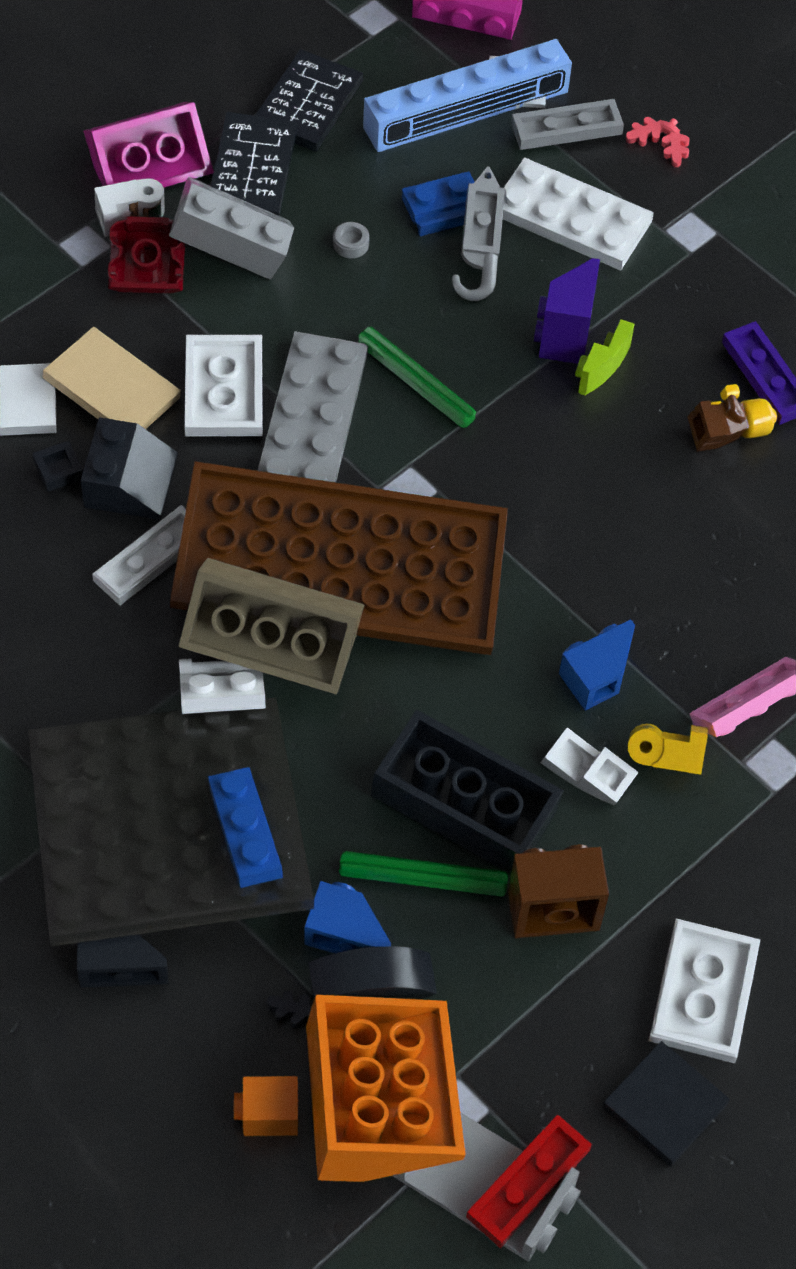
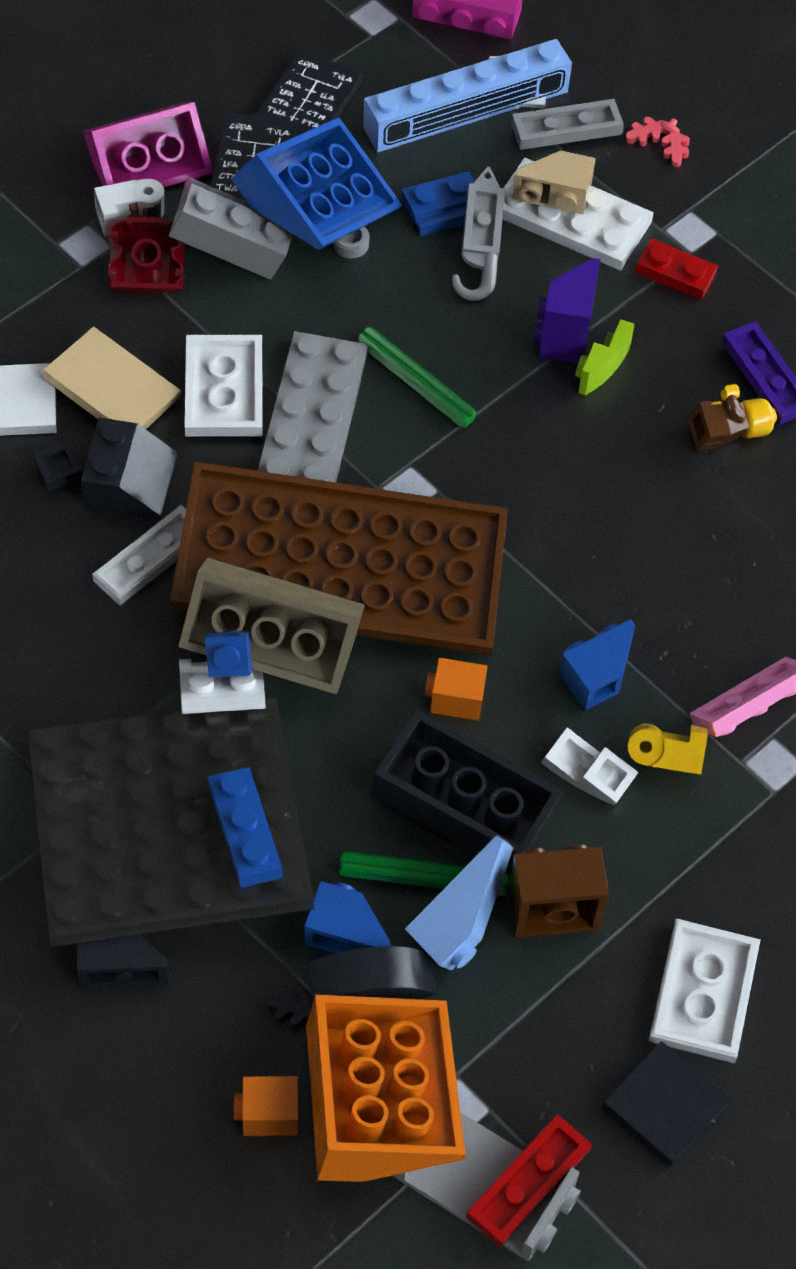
none -> blue plate [205,631,253,677]
none -> blue slope [231,118,403,250]
none -> light blue slope [405,835,513,971]
none -> orange brick [425,658,488,721]
none -> tan slope [512,150,596,215]
none -> red plate [635,238,718,300]

